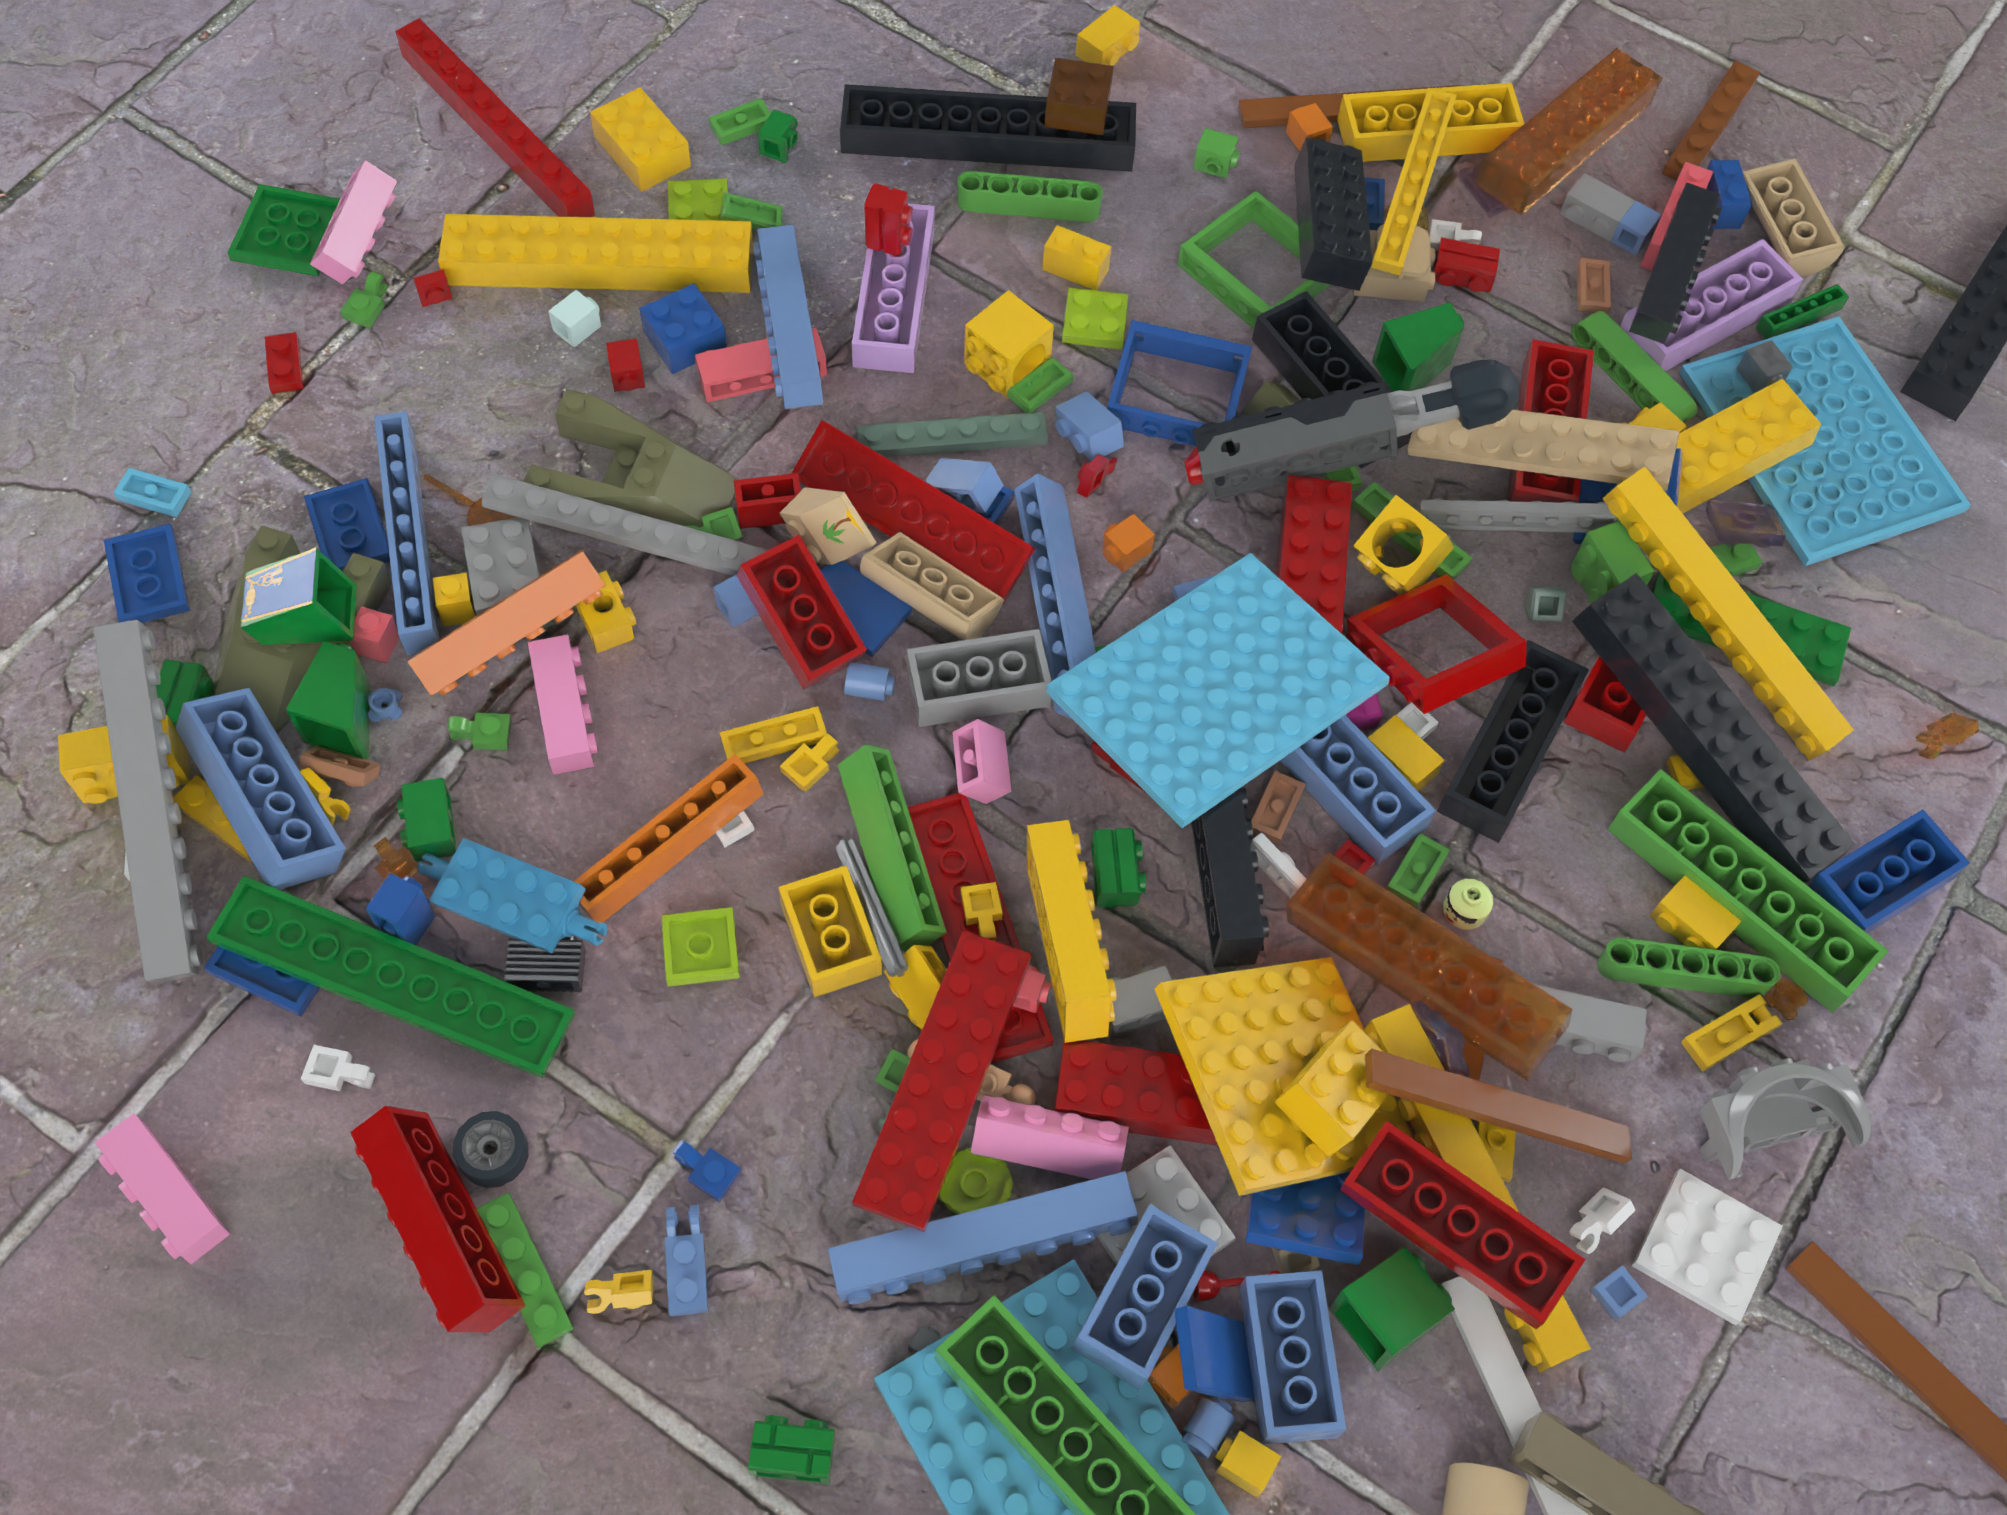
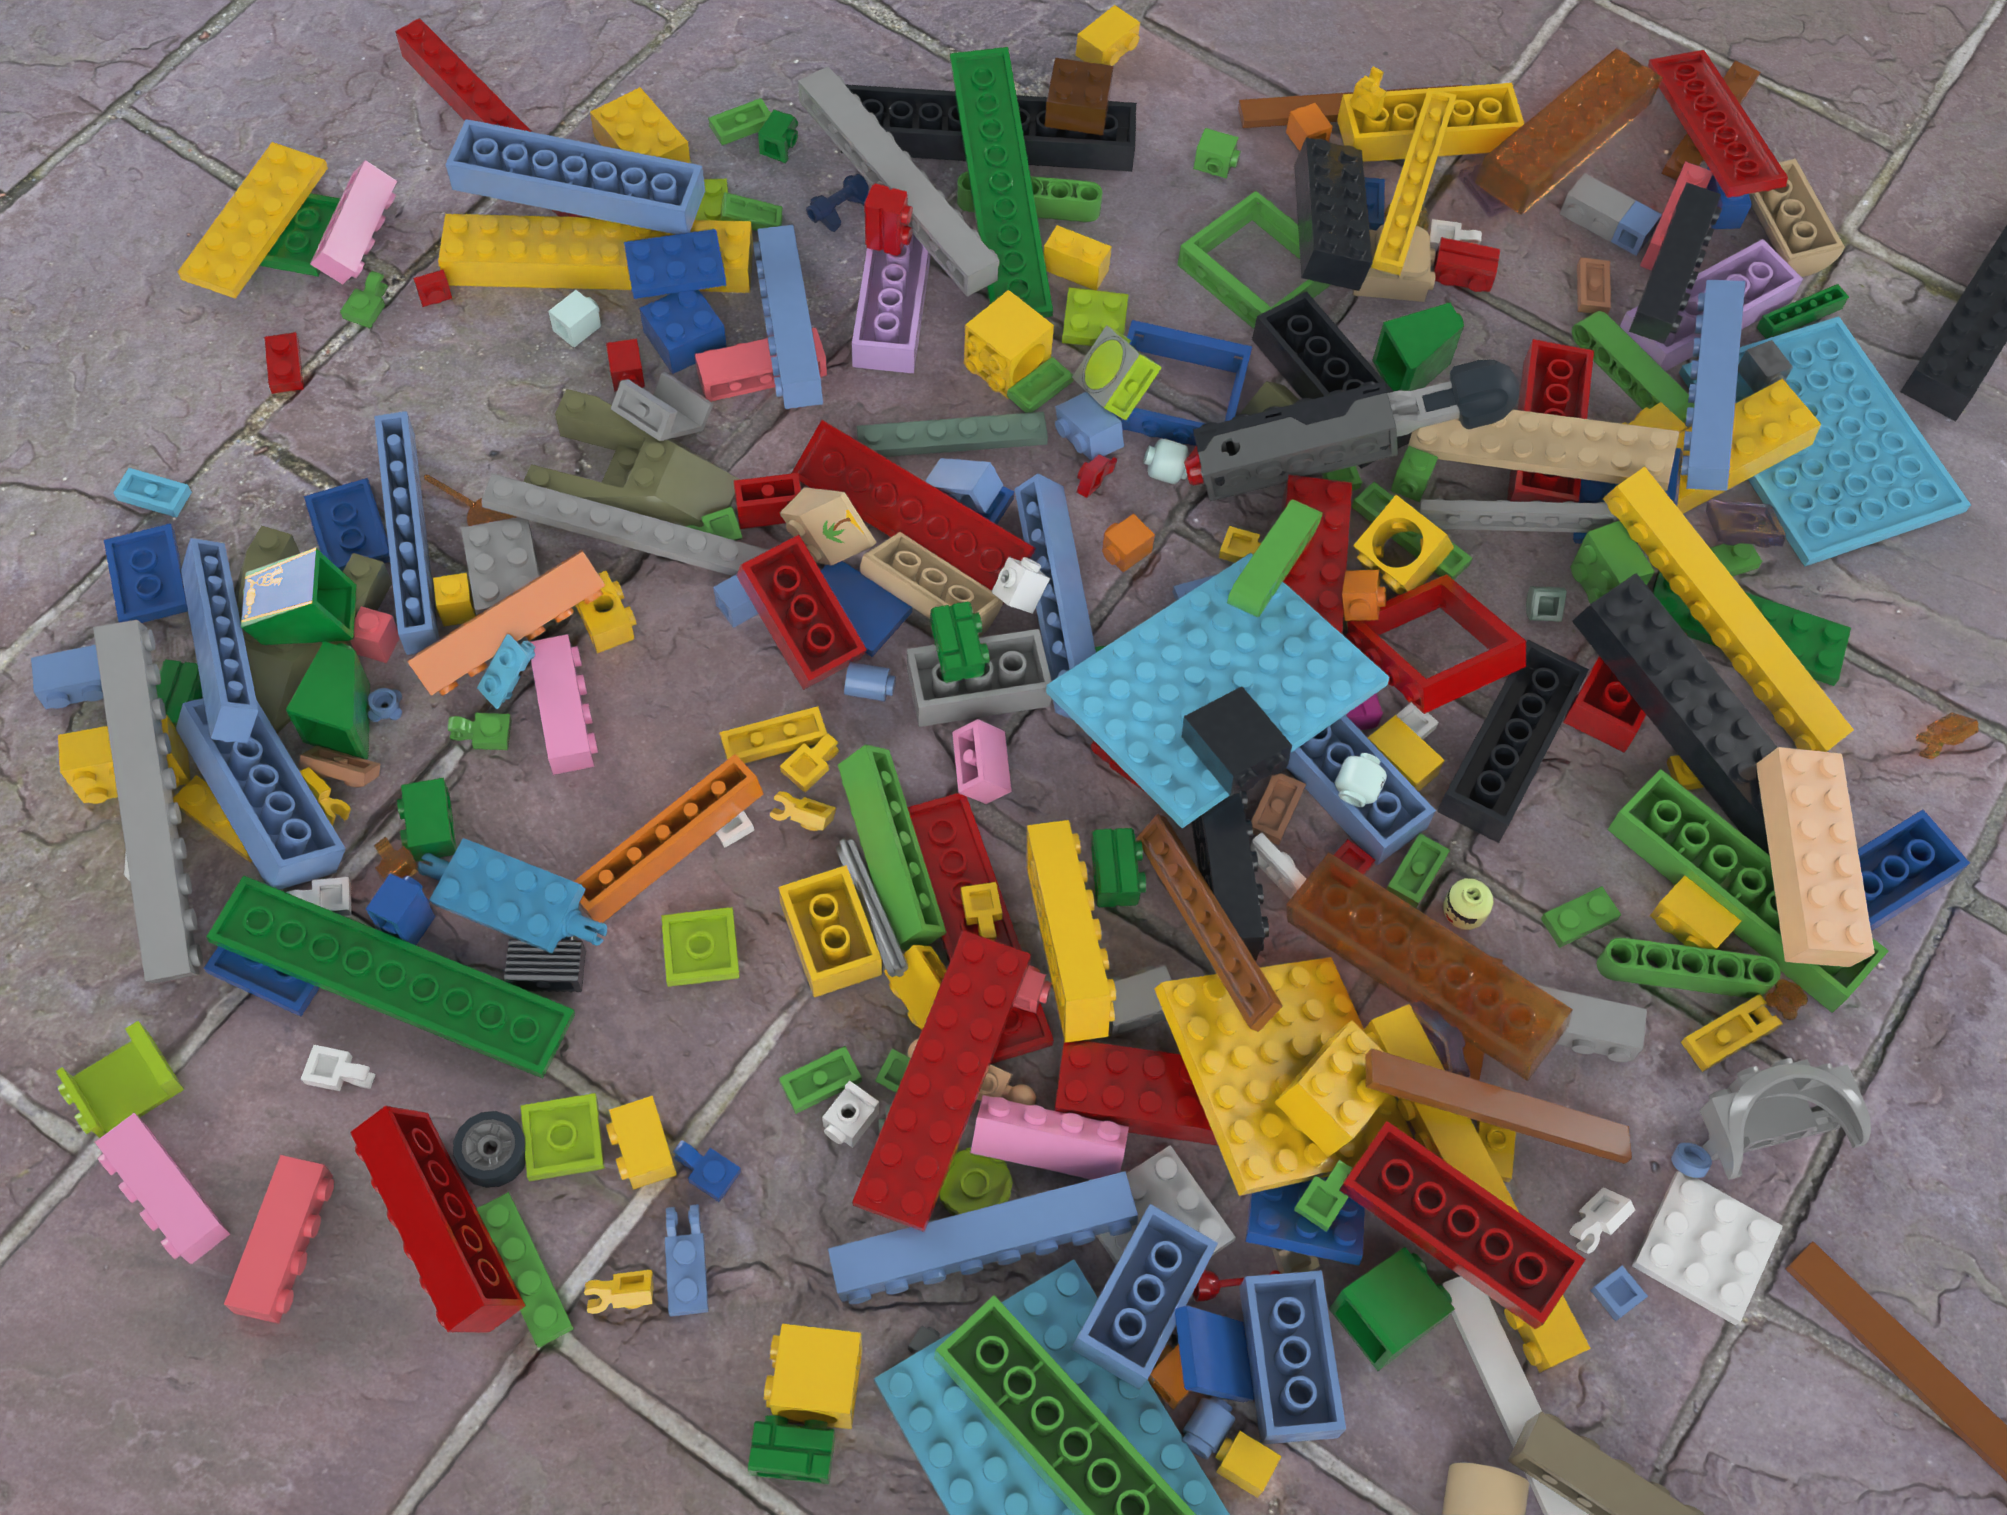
none -> medium blue brick [31,645,103,709]
none -> lime panel [56,1021,184,1138]
none -> yellow plate [177,142,328,299]
none -> medium blue brick [181,538,258,743]
none -> coral brick [224,1155,334,1324]
none -> white plate [286,877,351,916]
none -> medium blue brick [445,119,705,234]
none -> medium azure hinge [477,634,535,709]
none -> lime plate [520,1093,605,1181]
none -> yellow brick [606,1095,677,1190]
none -> light grey panel [611,372,714,441]
none -> blue plate [624,229,727,299]
none -> yellow brick [764,1324,863,1429]
none -> yellow plate [769,791,836,831]
none -> bright green plate [779,1046,862,1114]
none -> light grey brick [798,66,999,297]
none -> dark blue piece [806,174,869,232]
none -> white brick [822,1080,880,1148]
none -> green brick [930,601,990,683]
none -> green plate [950,47,1053,318]
none -> white brick [992,557,1050,614]
none -> lime panel [1072,325,1162,420]
none -> dark orange tile [1136,814,1283,1032]
none -> light aqua head [1143,439,1189,484]
none -> black brick [1181,686,1292,796]
none -> yellow plate [1219,526,1261,563]
none -> bright green beam [1227,499,1323,618]
none -> bright green plate [1294,1160,1352,1232]
none -> light aqua head [1335,753,1387,807]
none -> orange brick [1342,570,1386,621]
none -> yellow plate [1350,66,1387,119]
none -> bright green brick [1390,446,1438,502]
none -> bright green plate [1541,886,1621,948]
none -> red plate [1648,50,1788,198]
none -> medium blue tile [1671,1143,1712,1178]
none -> medium blue brick [1681,280,1745,491]
none -> light nougat brick [1756,747,1875,967]

